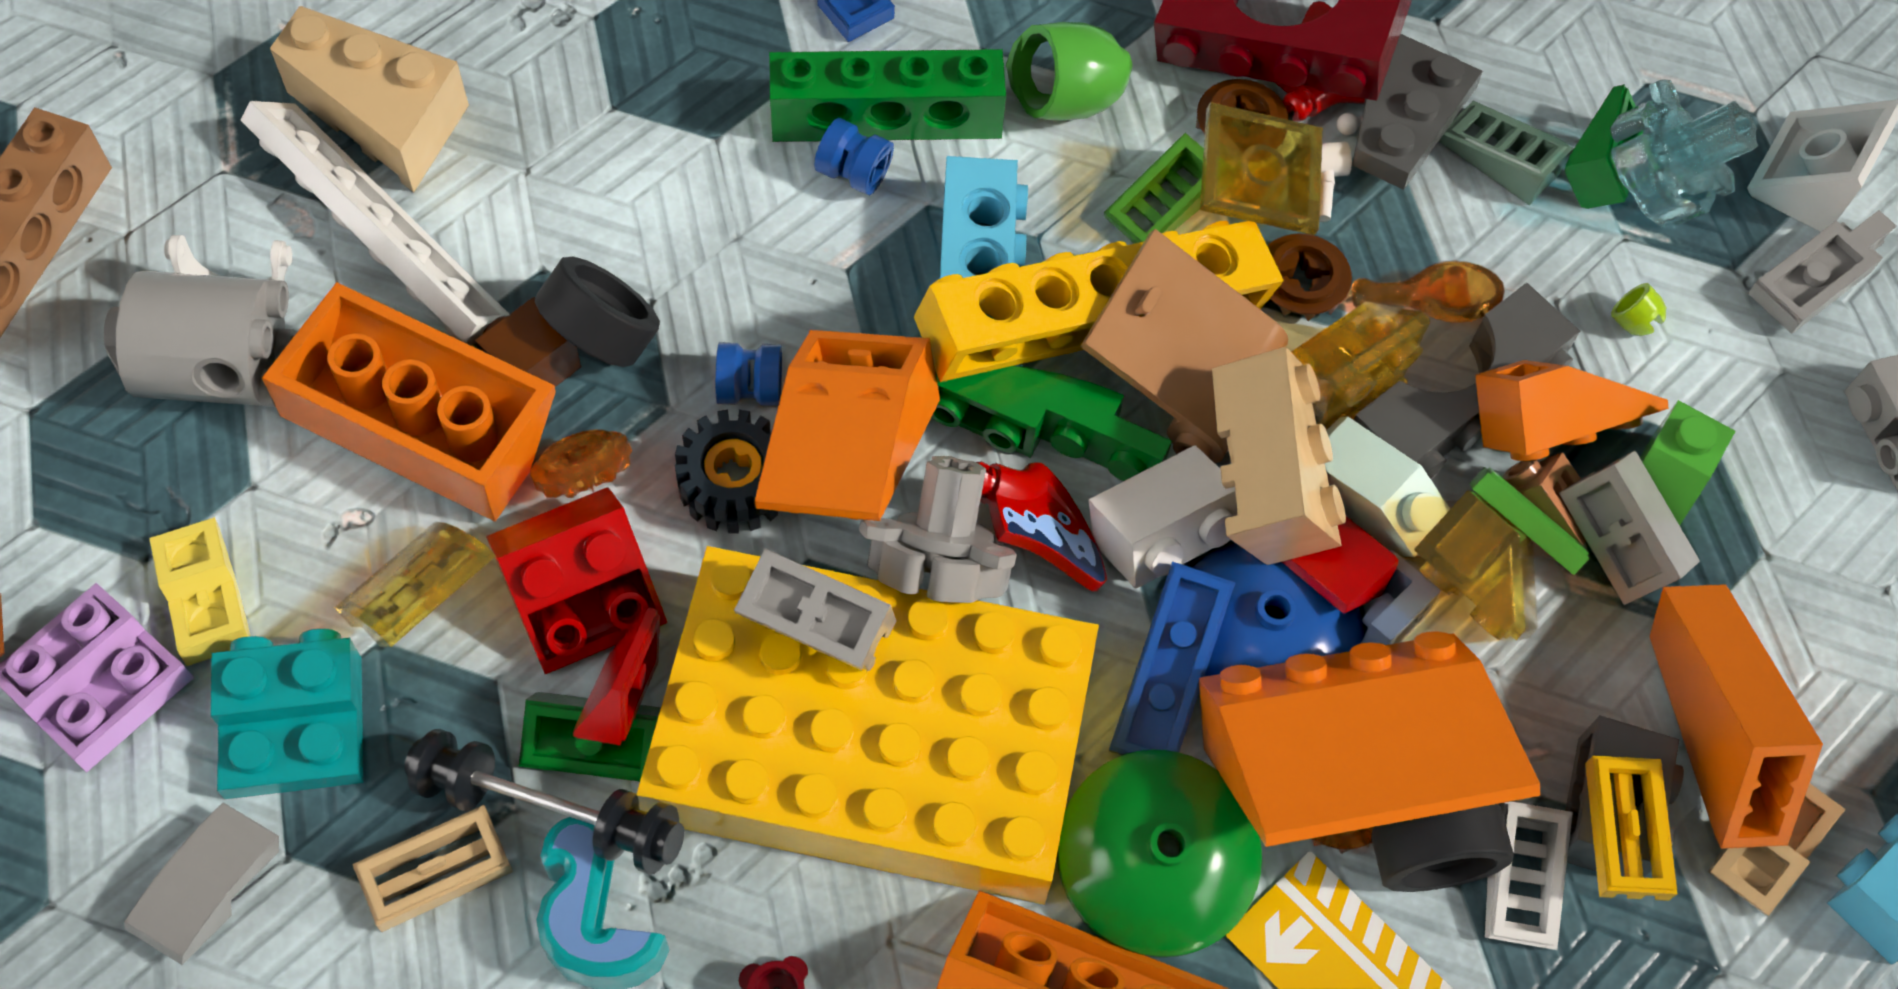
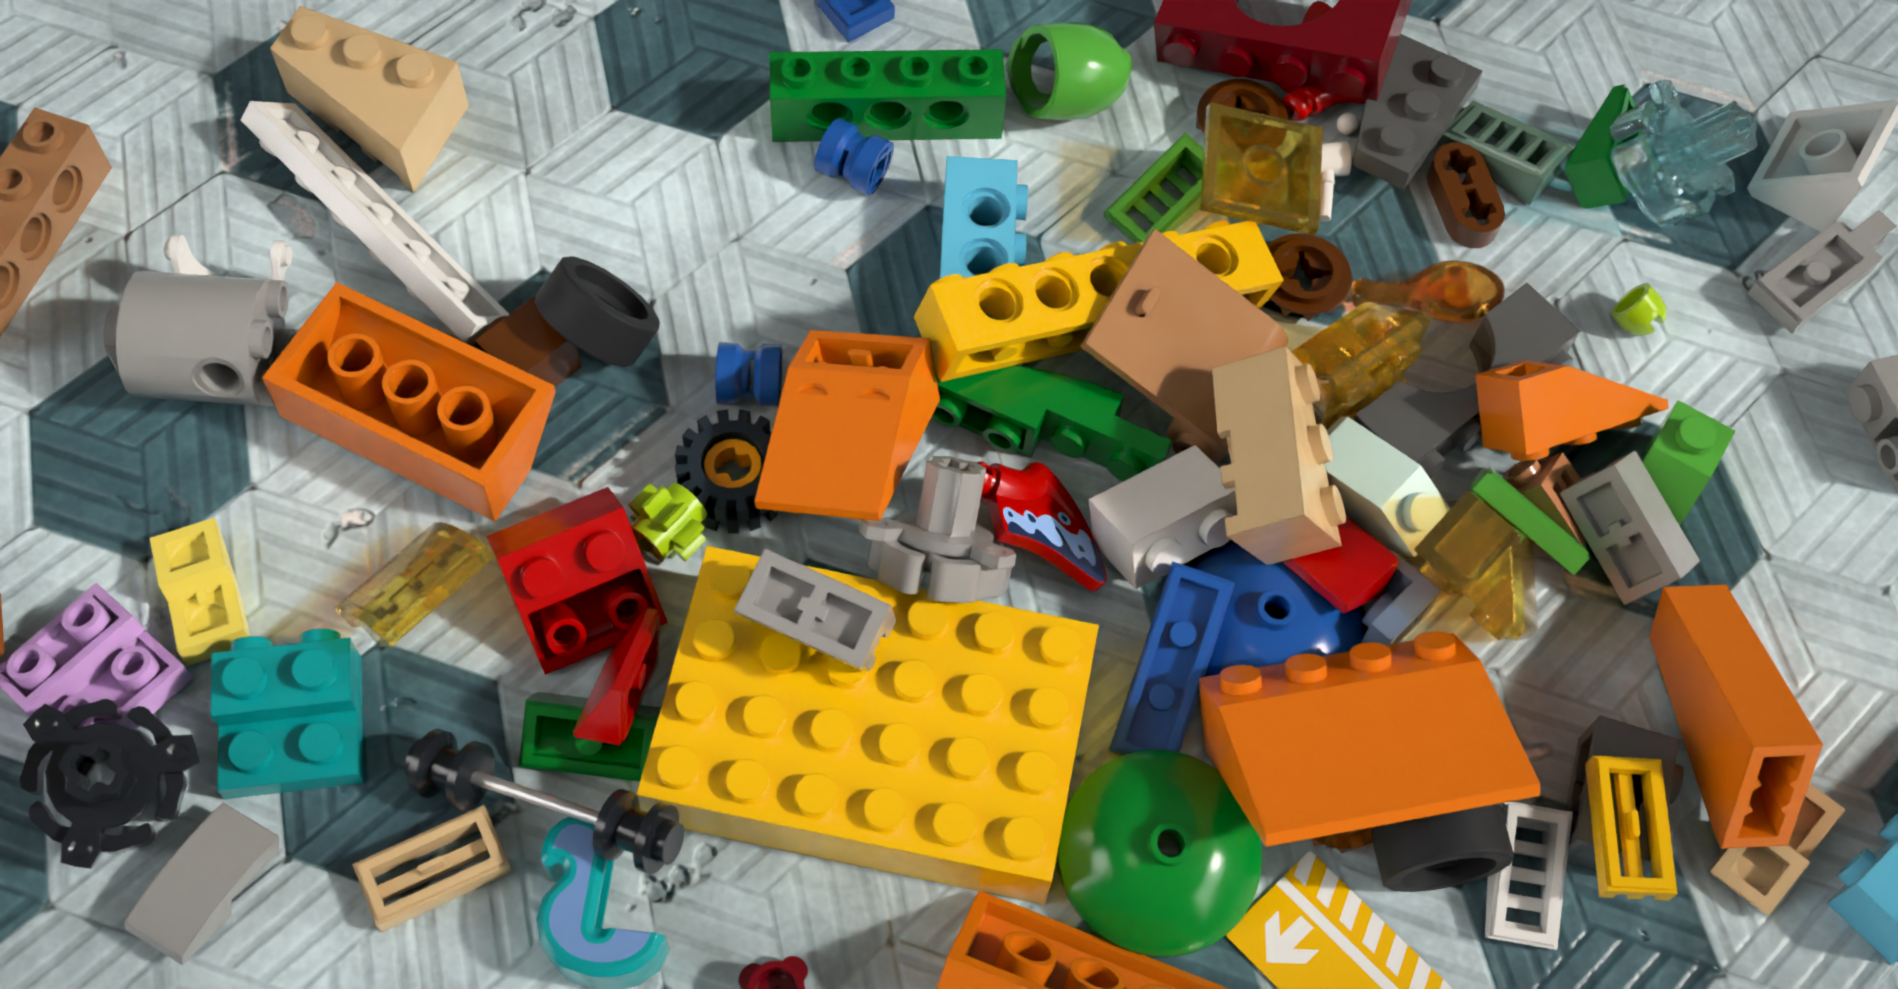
clear orange gear [530,429,632,498] -> none
none -> black piece [19,699,200,869]
none -> lime gear [628,483,707,562]
none -> reddish brown beam [1426,142,1505,248]

